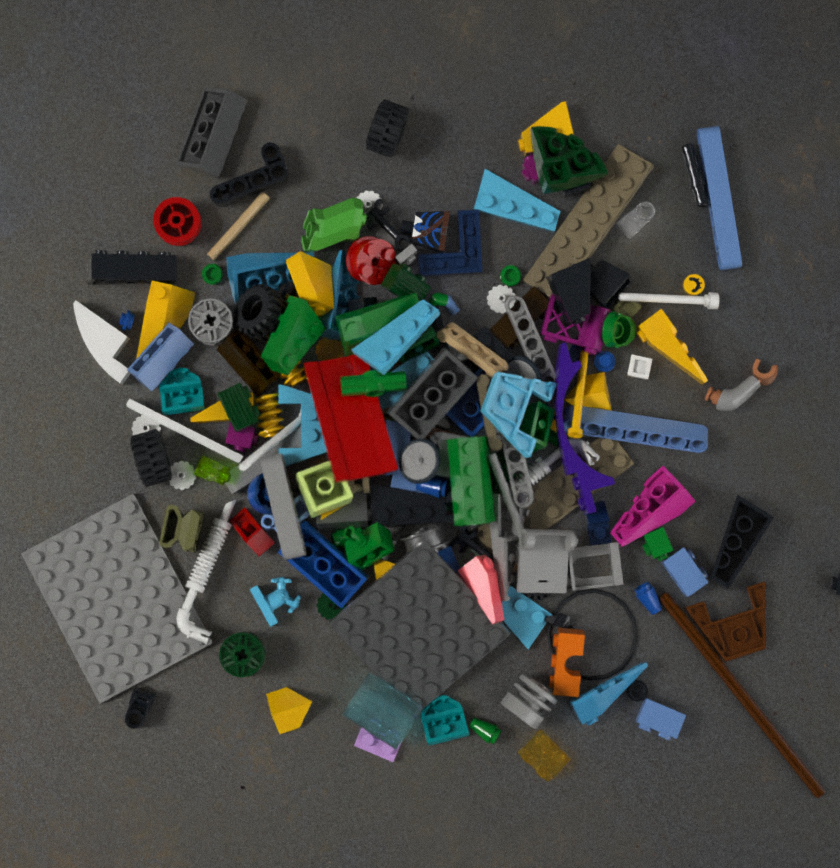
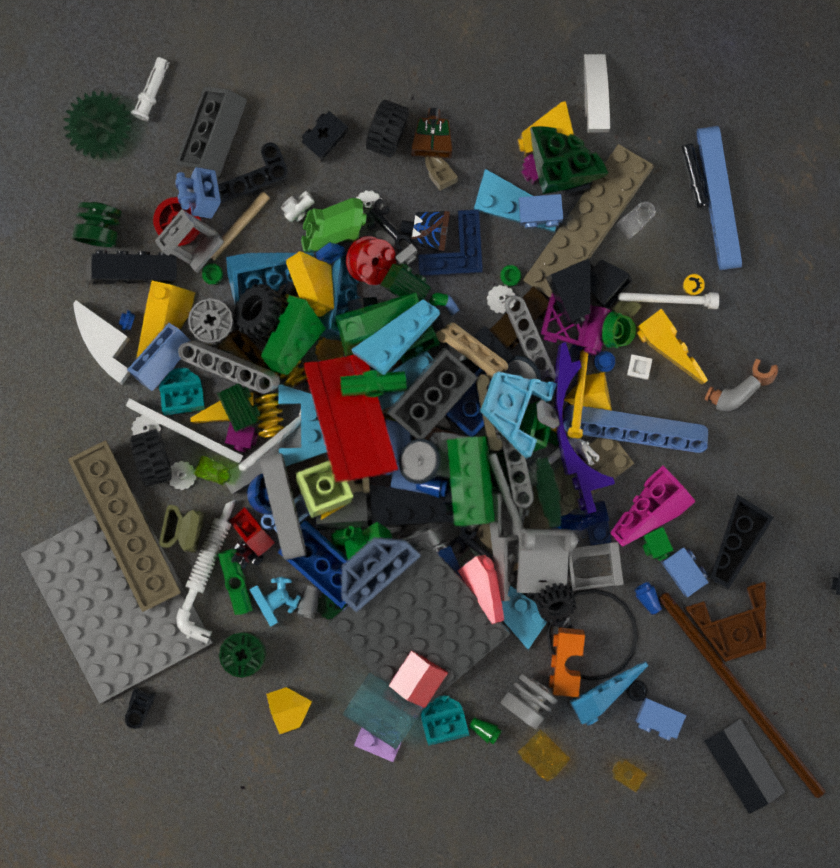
none -> clear green gear [63,91,132,159]
none -> dark tan plate [68,440,181,612]
none -> dark green wheel [72,202,122,248]
none -> white pin [131,57,170,121]
none -> light grey window [155,209,224,273]
none -> medium blue brick [175,167,221,219]
none -> light grey beam [178,340,280,393]
none -> green piece [218,549,253,615]
none -> black bar [231,540,264,569]
none -> white plate [281,191,315,223]
none -> light grey cone [297,586,320,619]
none -> black brick [301,111,349,162]
none -> blue tile [315,242,346,264]
none -> sand blue wedge [342,537,421,612]
none -> slope [389,650,448,708]
none -> reddish brown torso [412,108,452,158]
none -> dark tan plate [425,157,458,191]
none -> medium blue brick [518,194,563,229]
none -> black tyre [535,583,577,622]
none -> light grey plate [536,400,560,429]
none -> clear green gear [536,458,561,528]
none -> clear blue tile [552,513,597,531]
none -> white slope [584,54,610,133]
none -> clear yellow brick [612,759,647,792]
none -> black slope [703,718,785,814]

